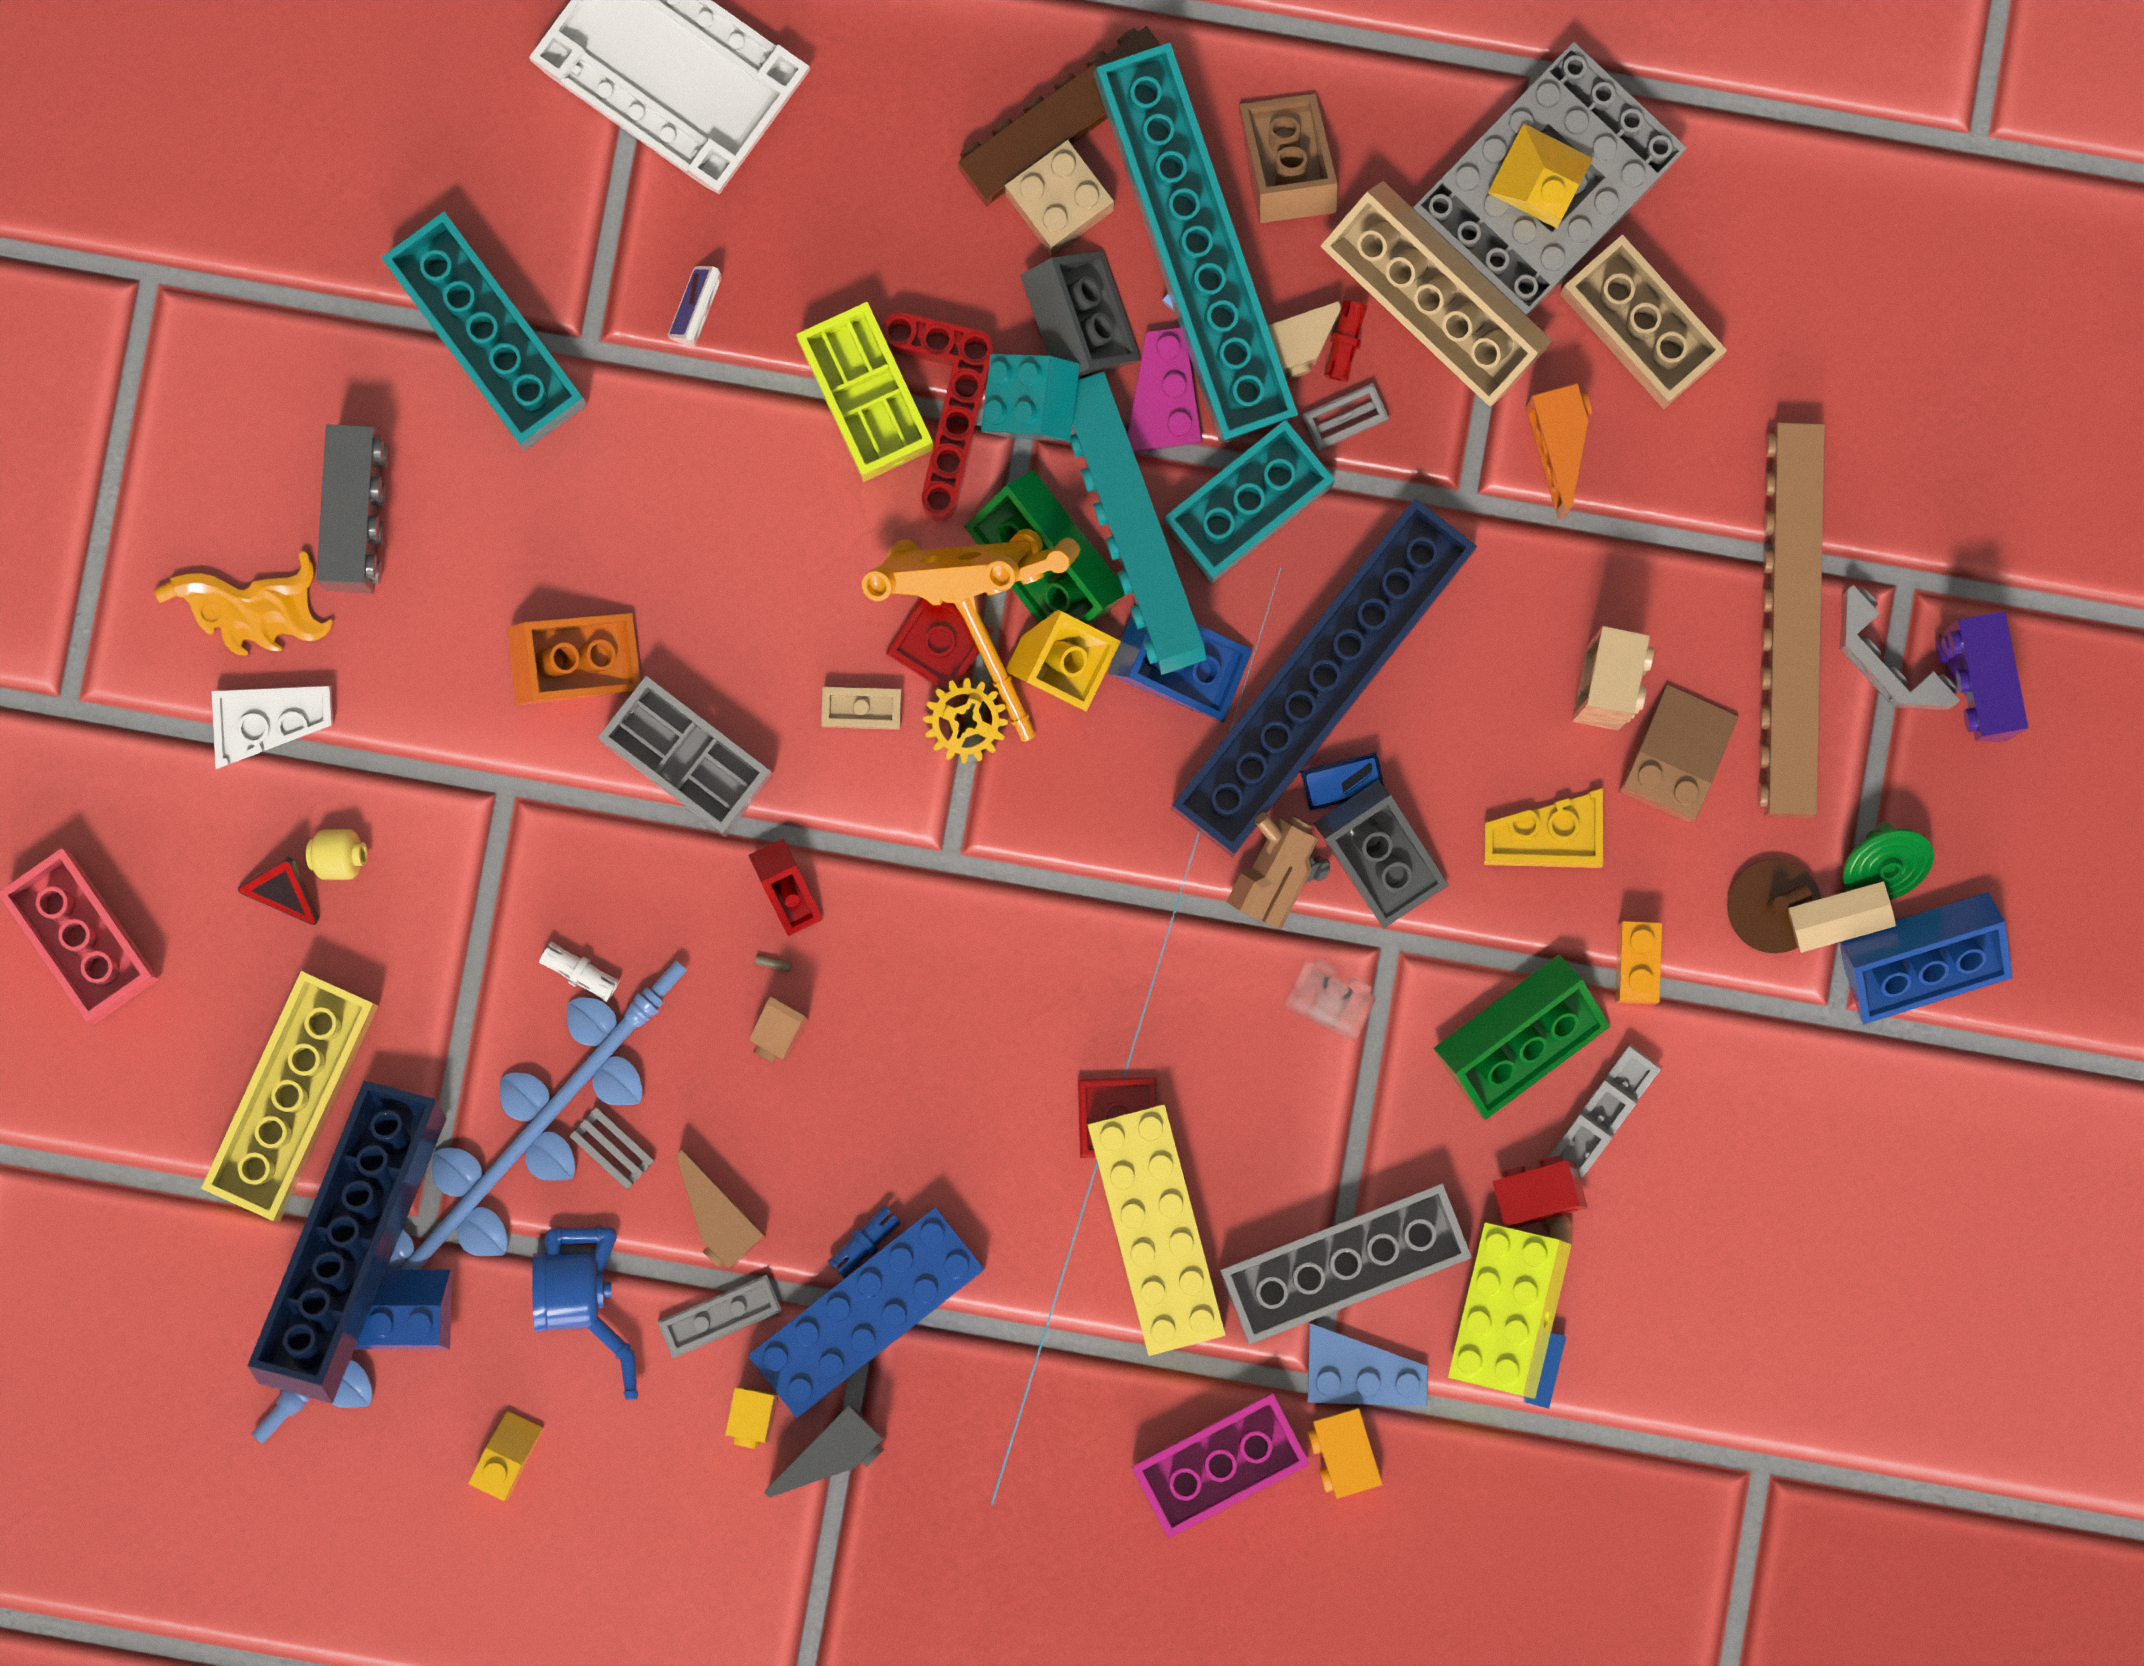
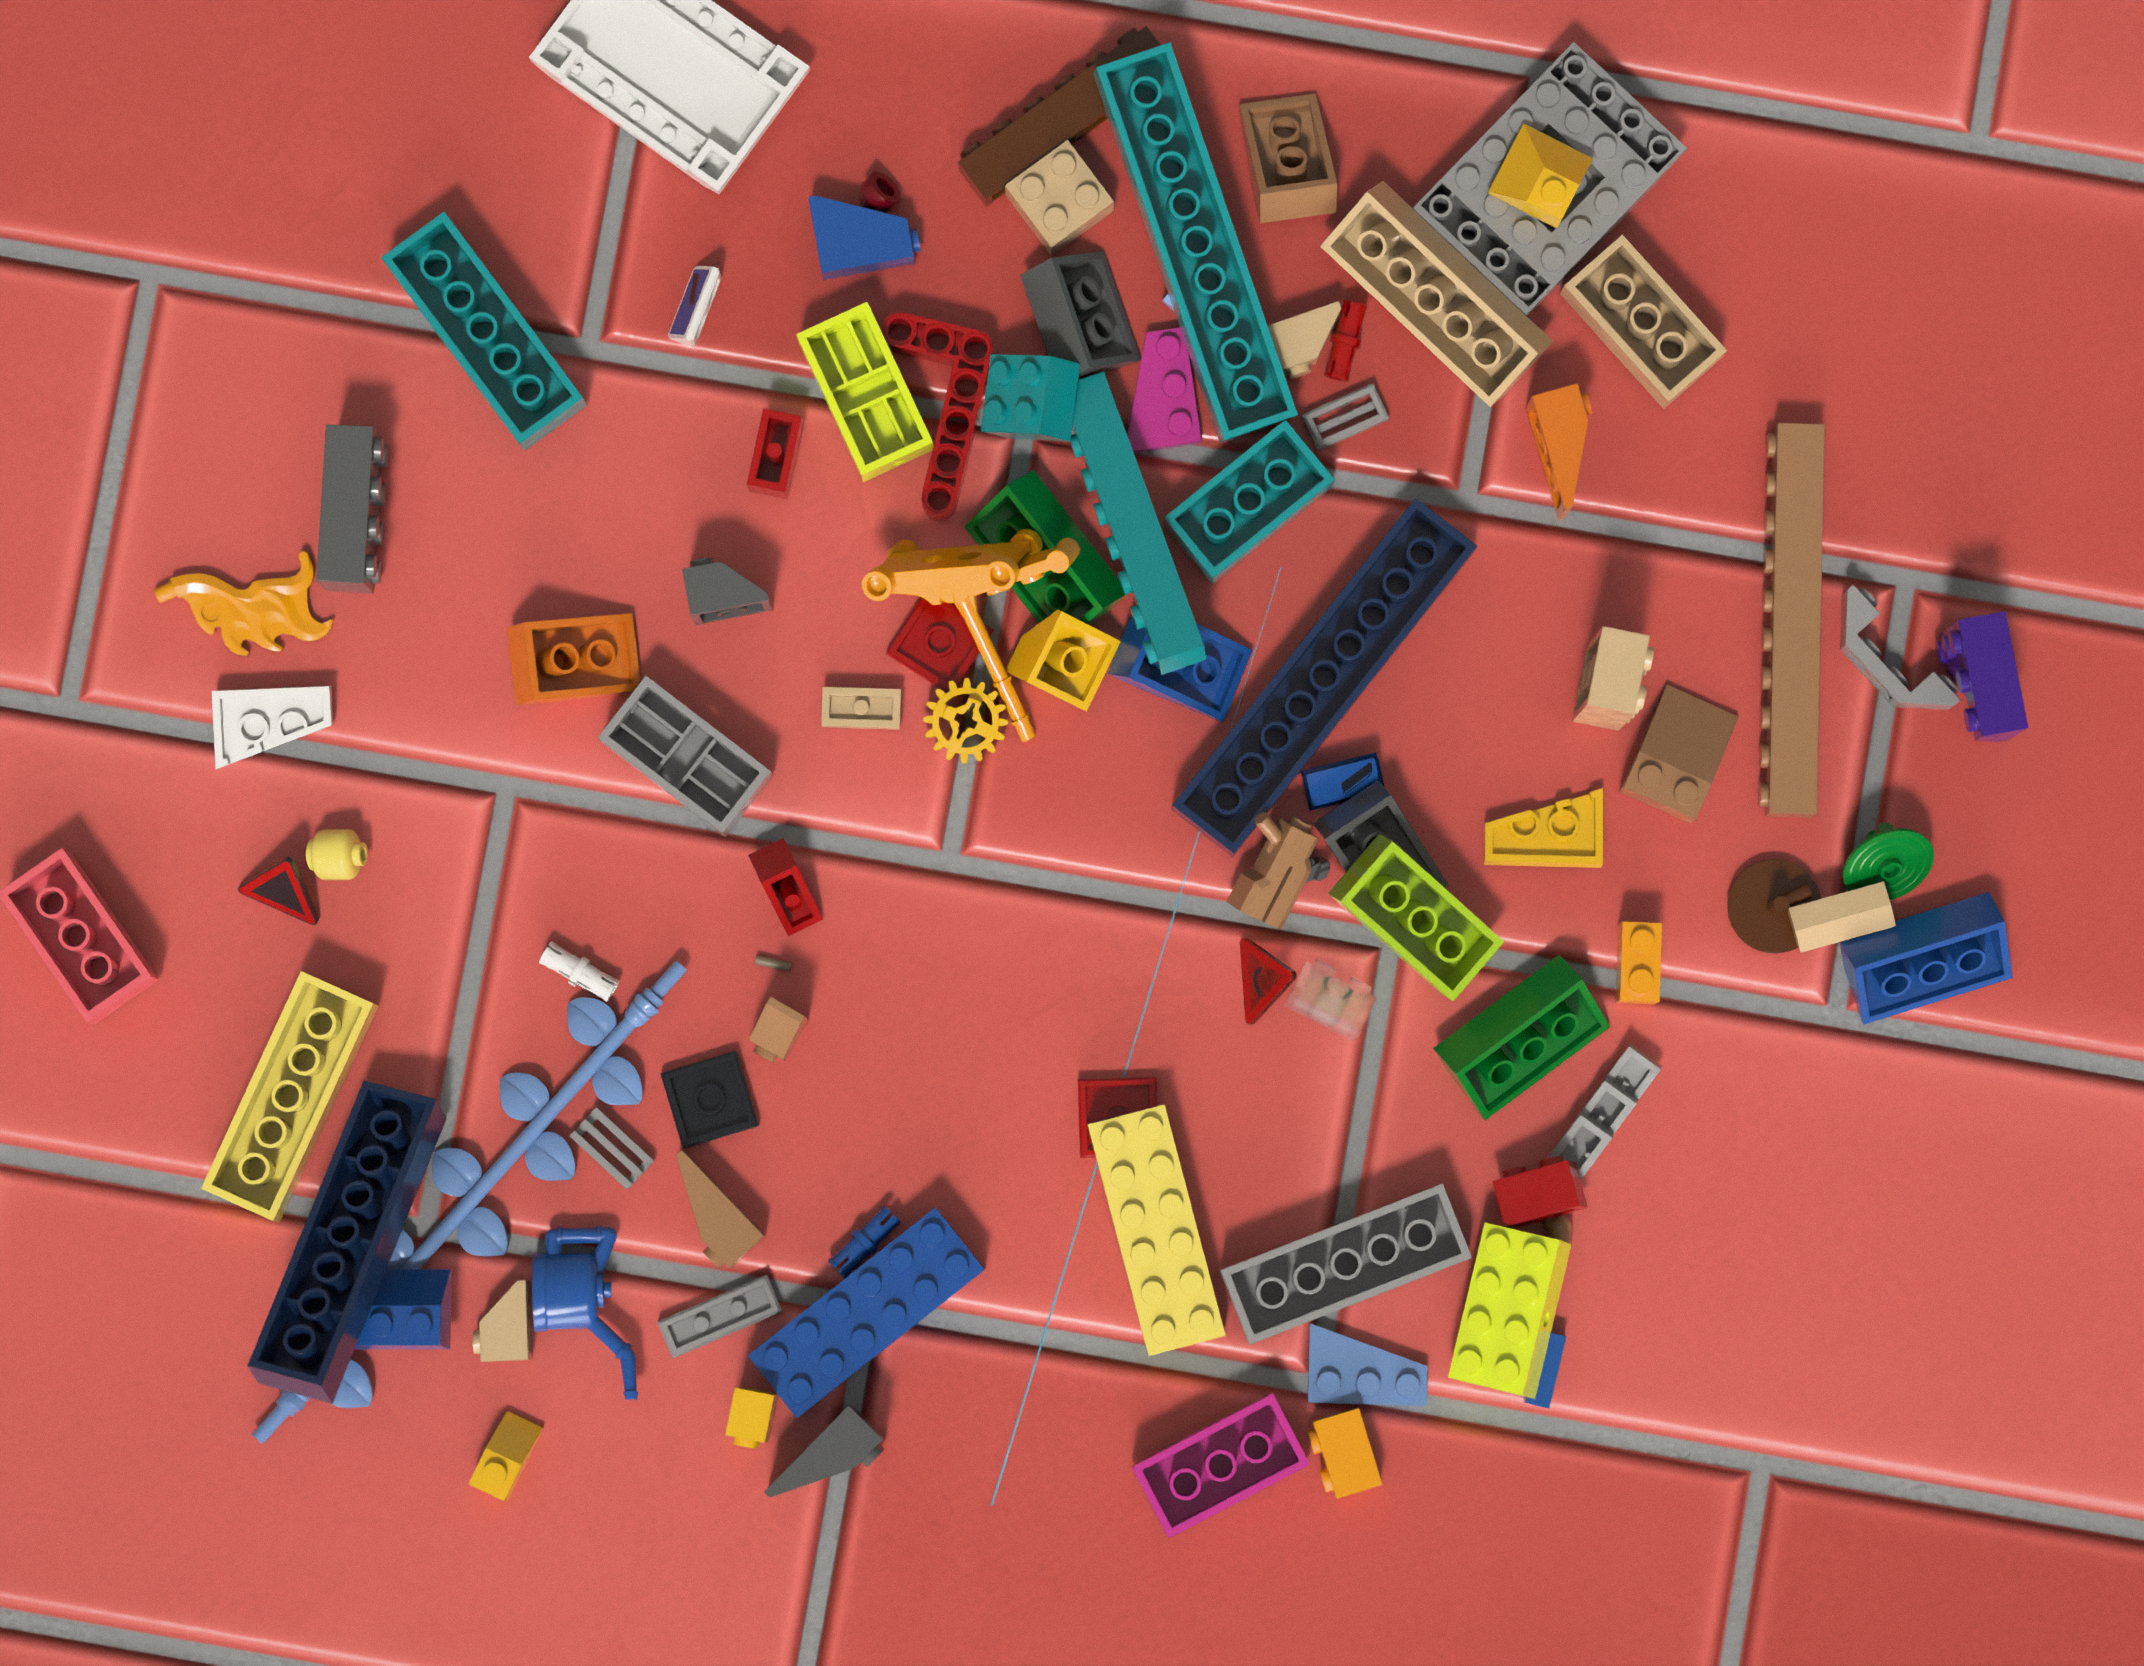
none -> tan slope [473,1280,532,1362]
none -> black tile [660,1051,759,1149]
none -> dark grey slope [682,557,773,625]
none -> red brick [747,408,804,499]
none -> blue slope [808,196,921,280]
none -> dark red tile [860,172,901,212]
none -> piece [1240,938,1297,1025]
none -> lime brick [1328,834,1504,1001]

